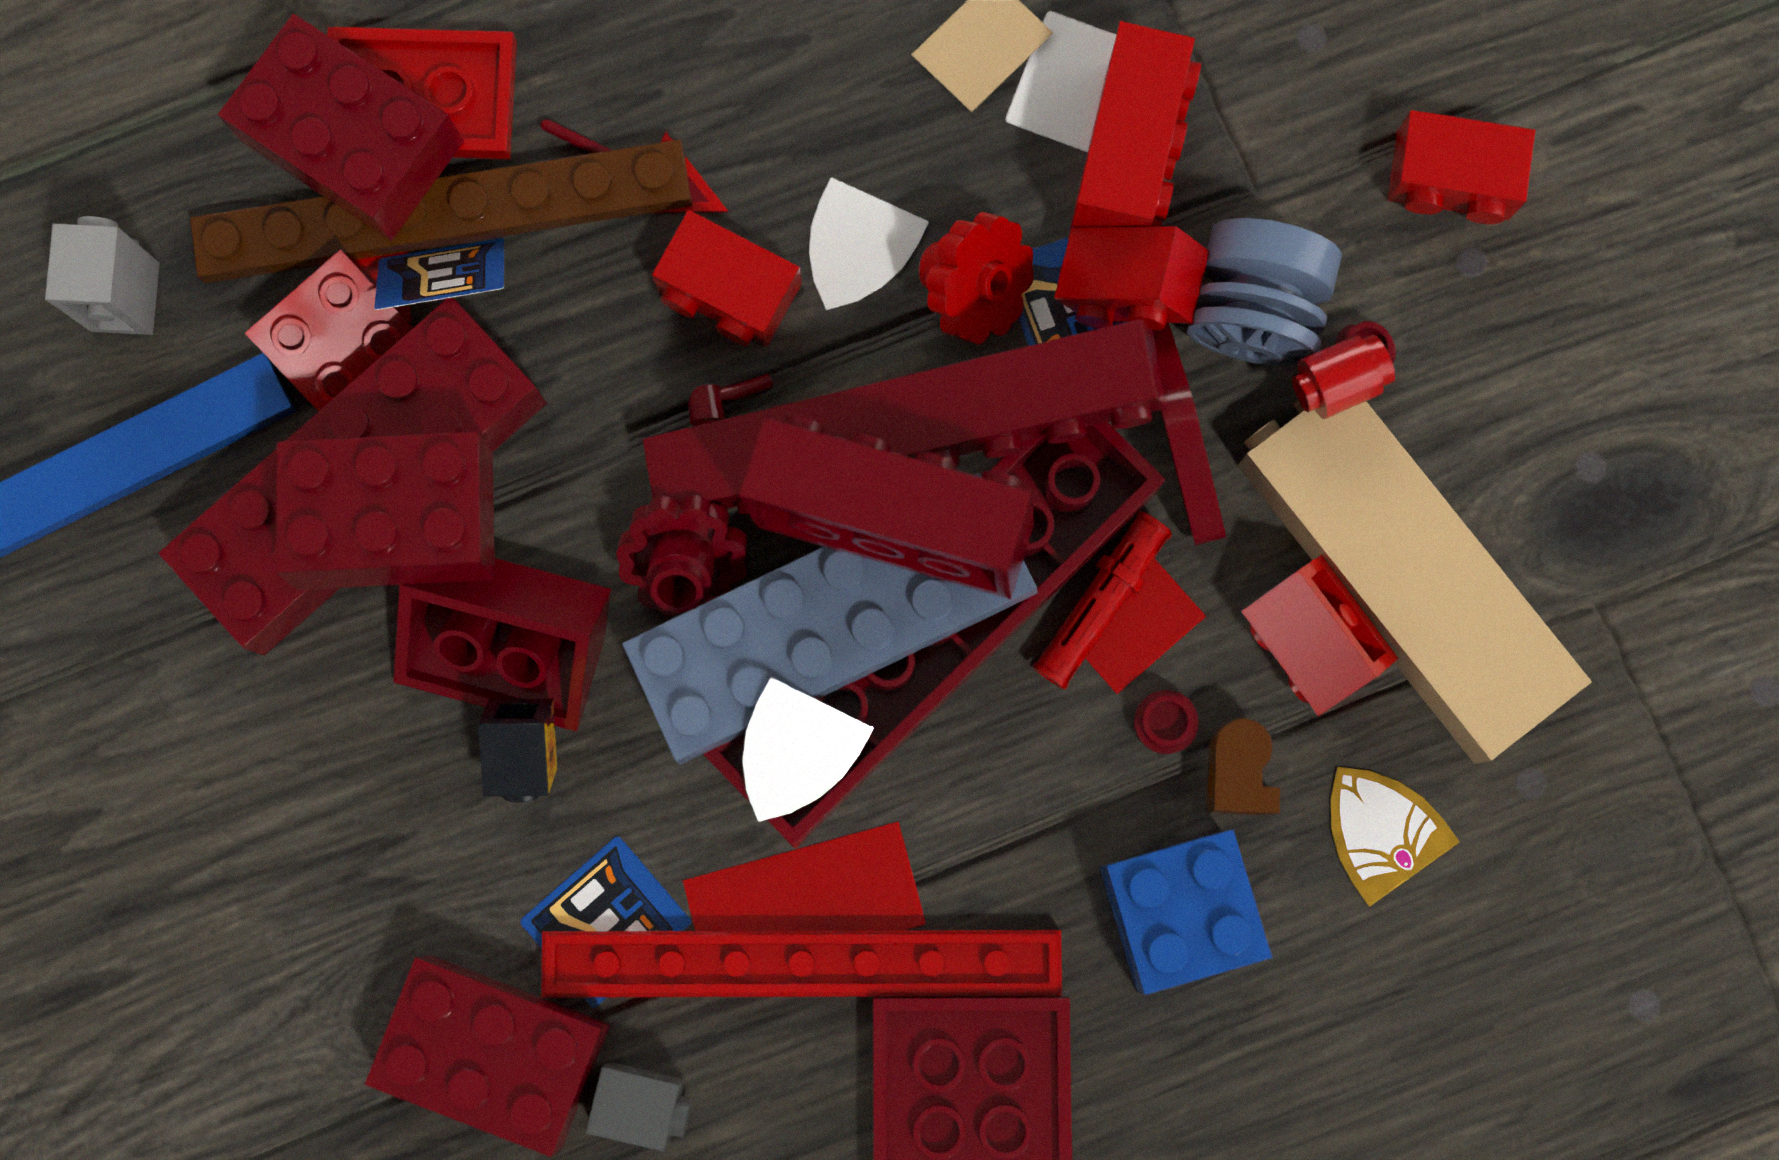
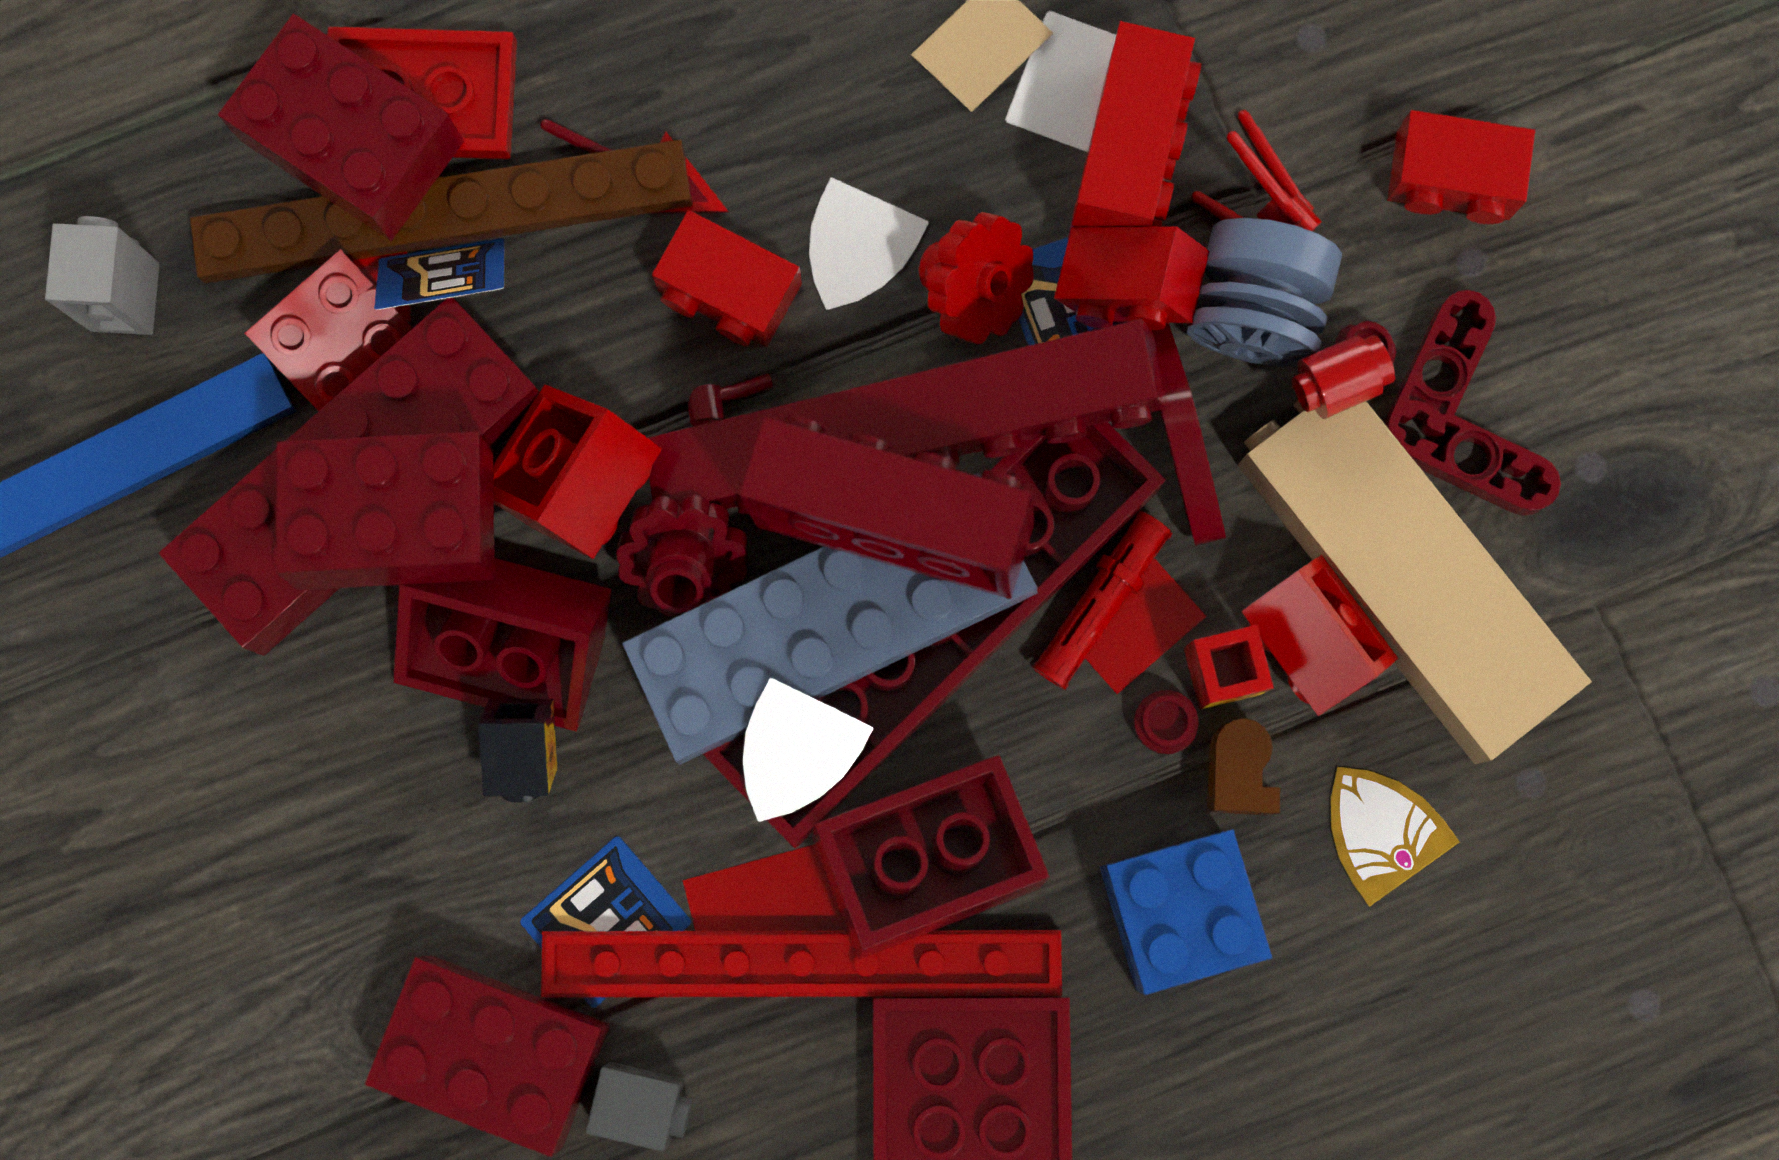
none -> red brick [493,384,662,559]
none -> dark red brick [812,754,1050,959]
none -> red brick [1183,625,1274,710]
none -> red plant [1191,110,1322,231]
none -> dark red beam [1384,290,1561,516]

